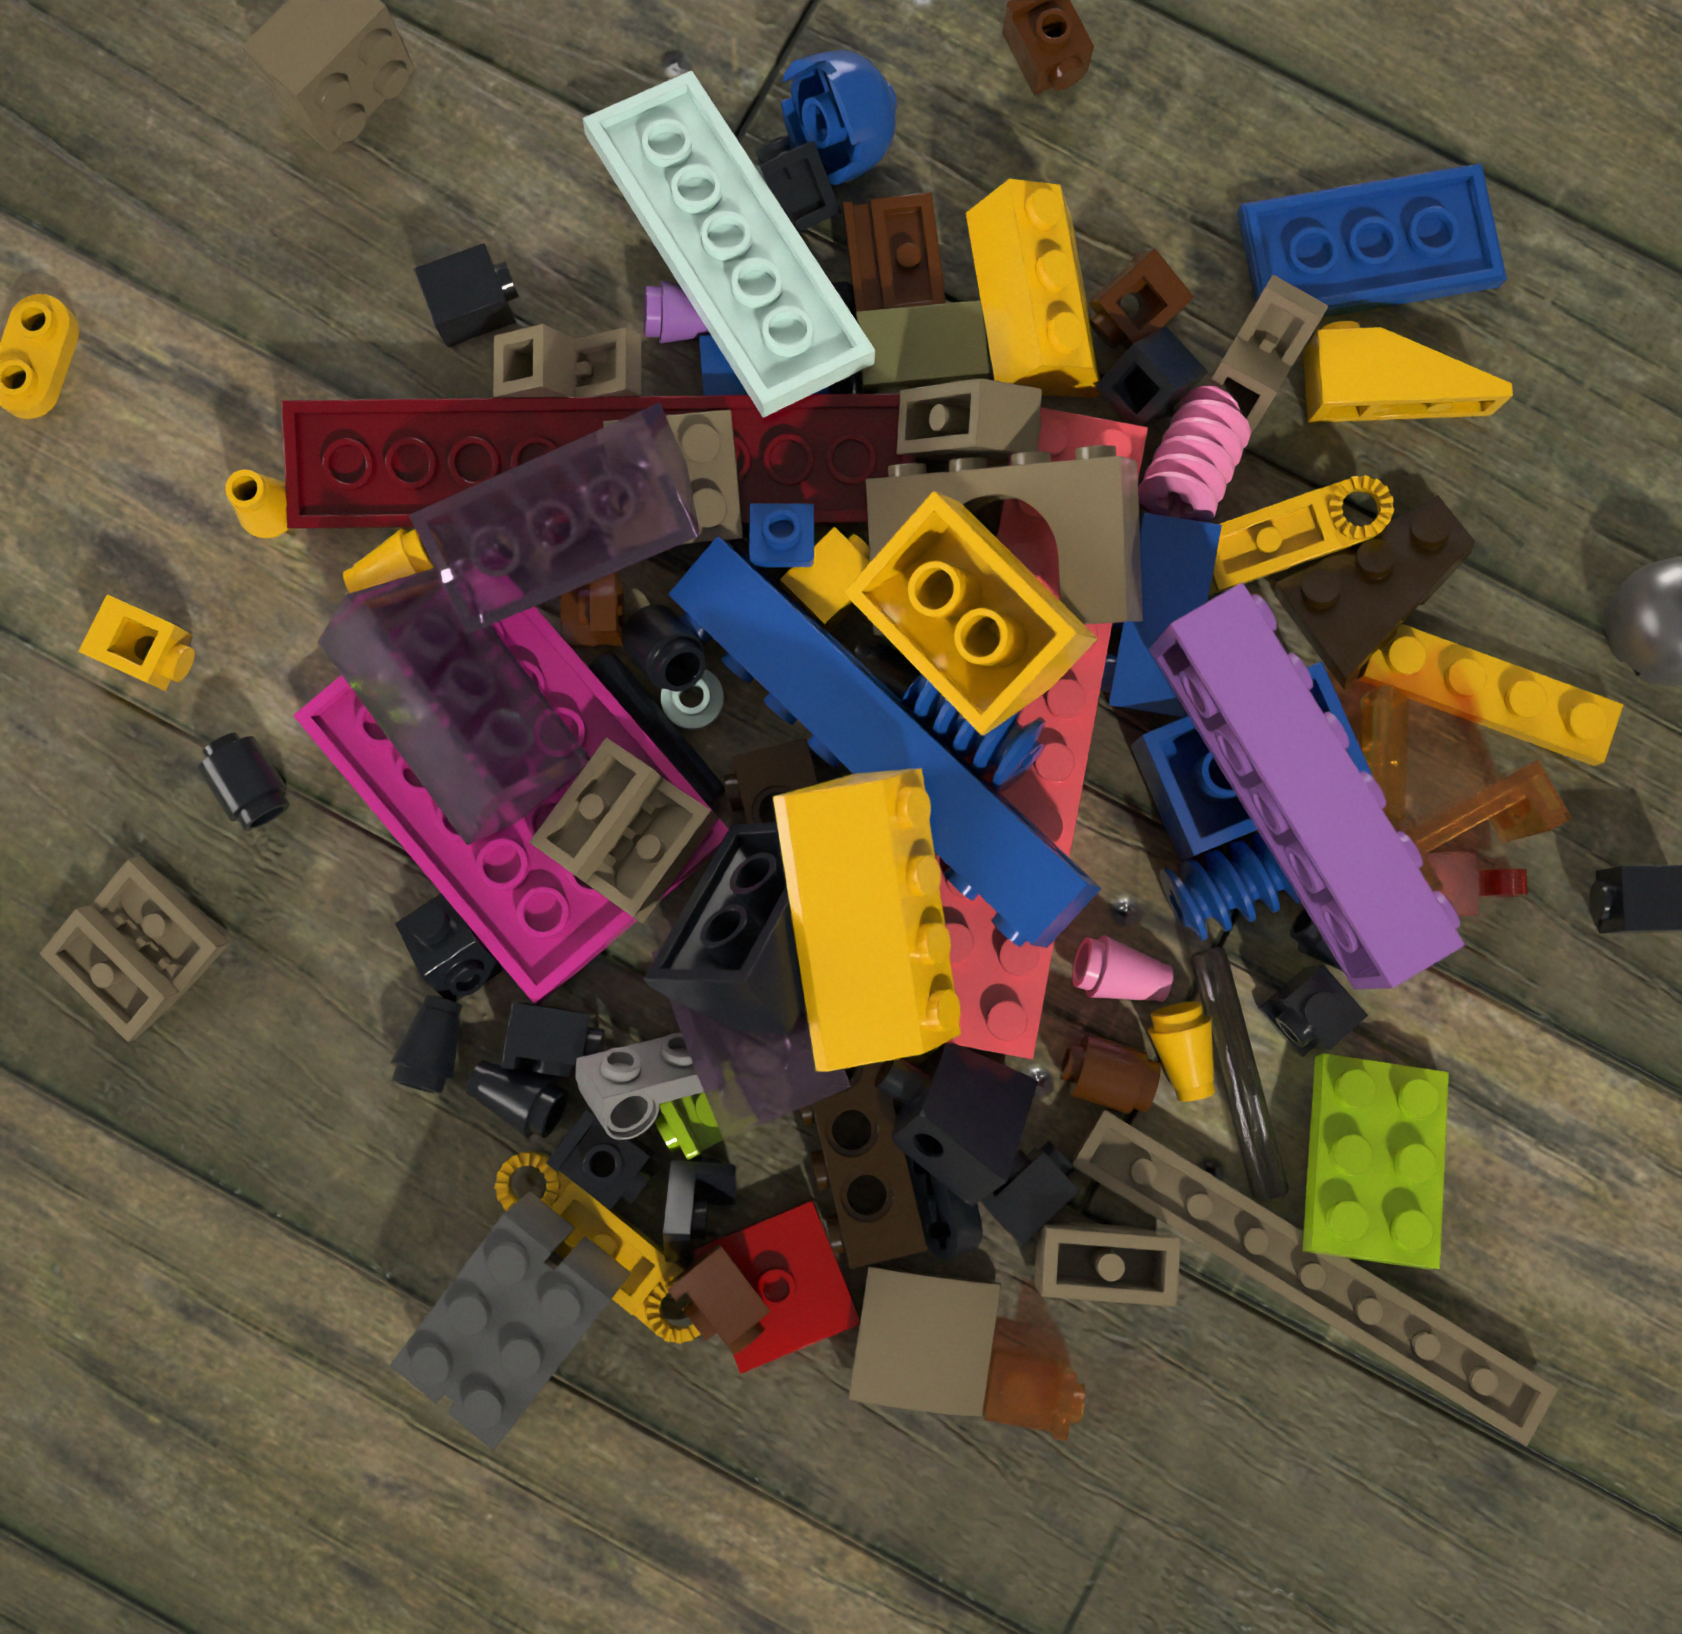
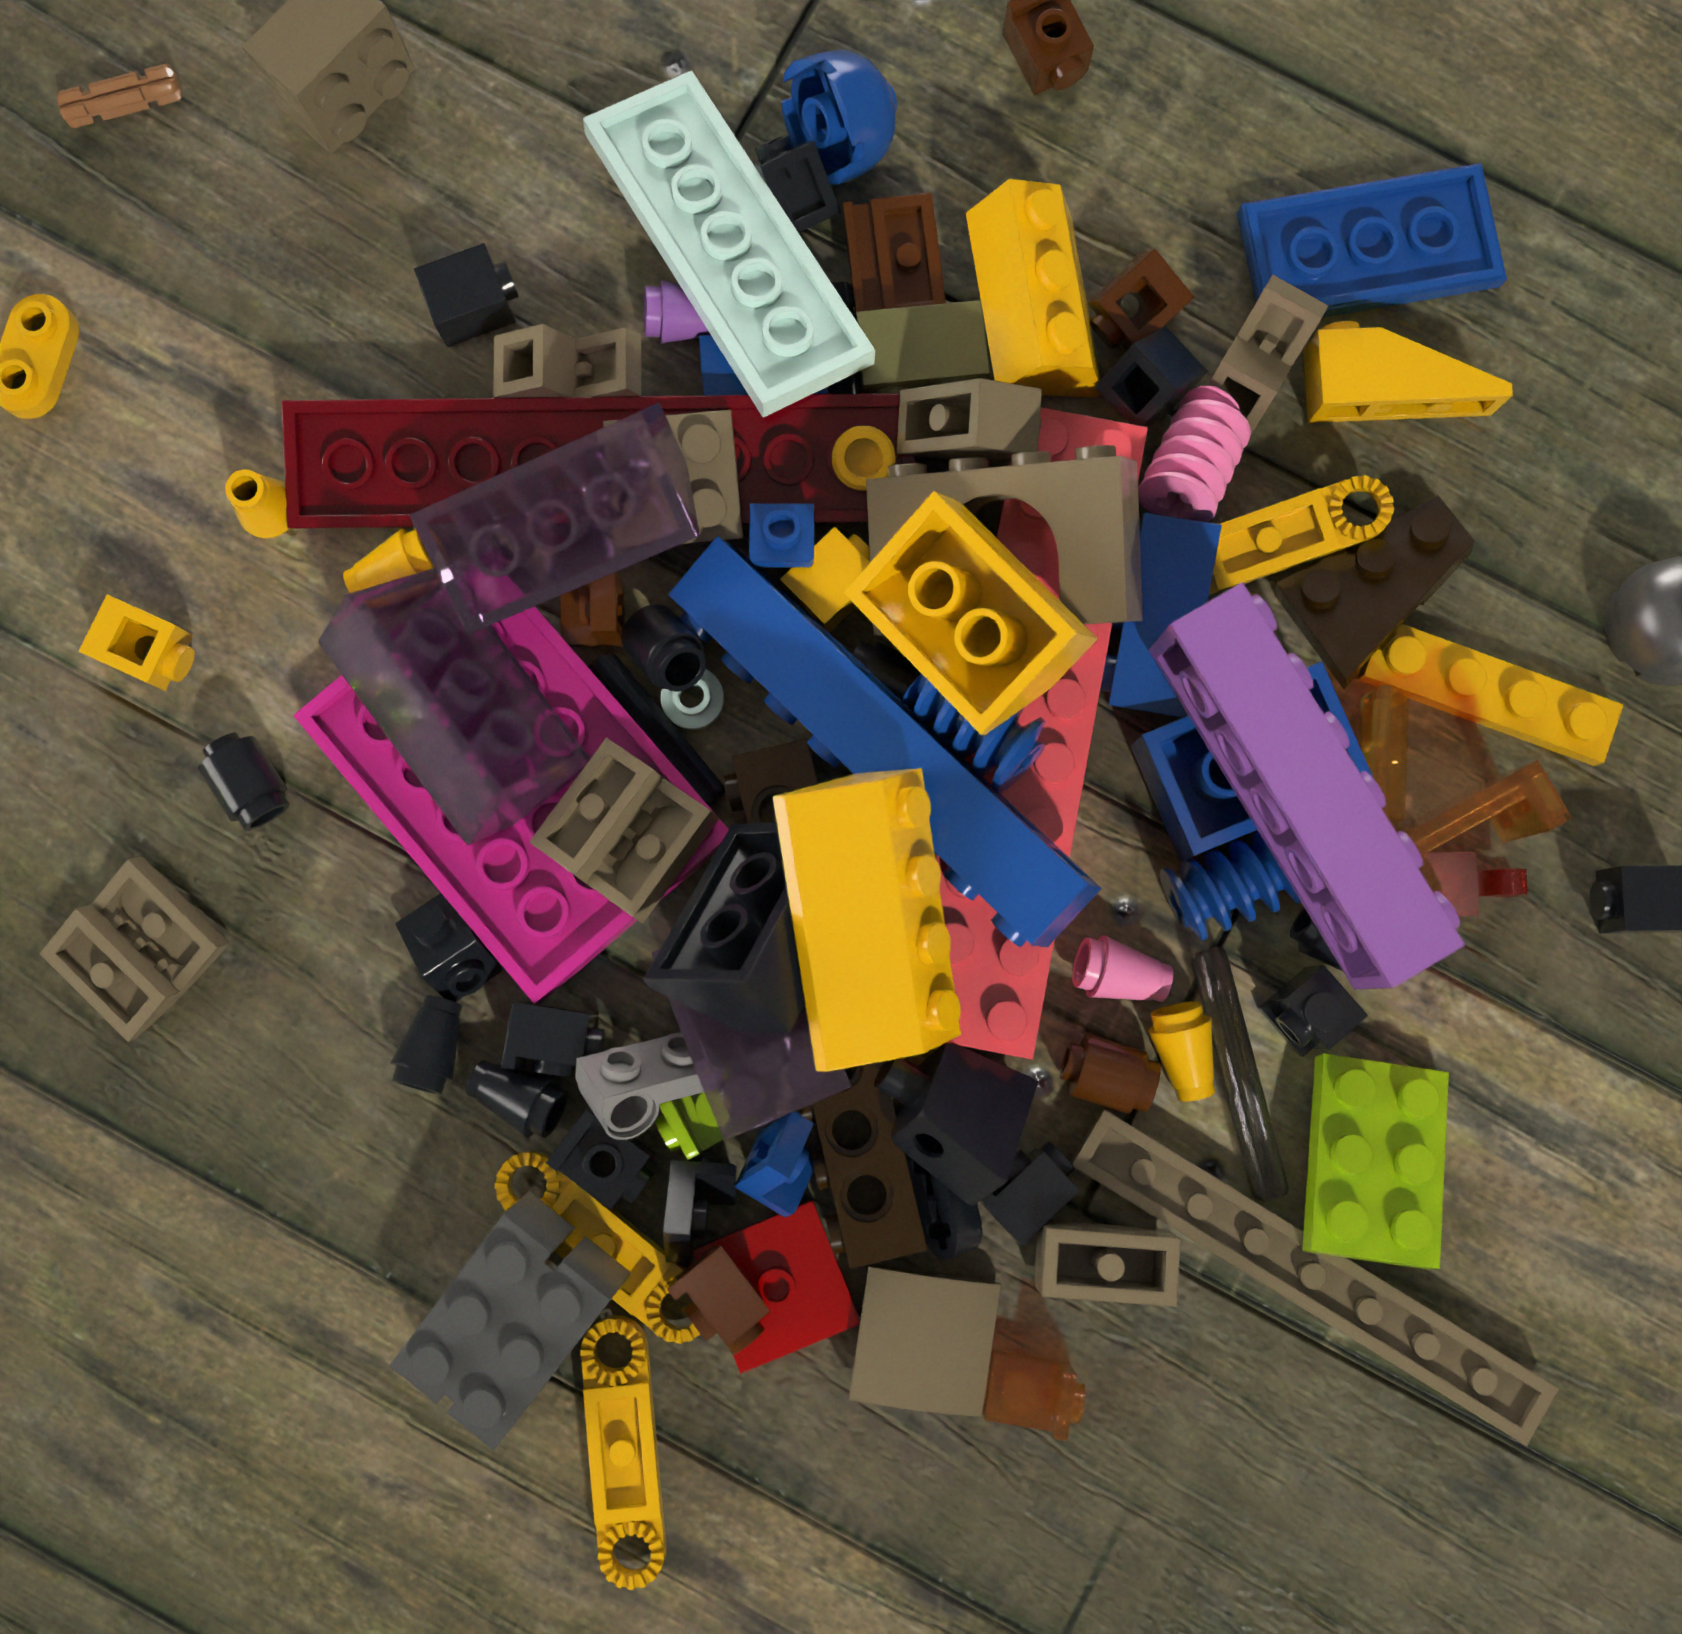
none -> medium nougat axle [57,64,182,128]
none -> yellow plate [580,1315,667,1590]
none -> blue bracket [734,1110,814,1217]
none -> yellow tile [832,426,896,491]

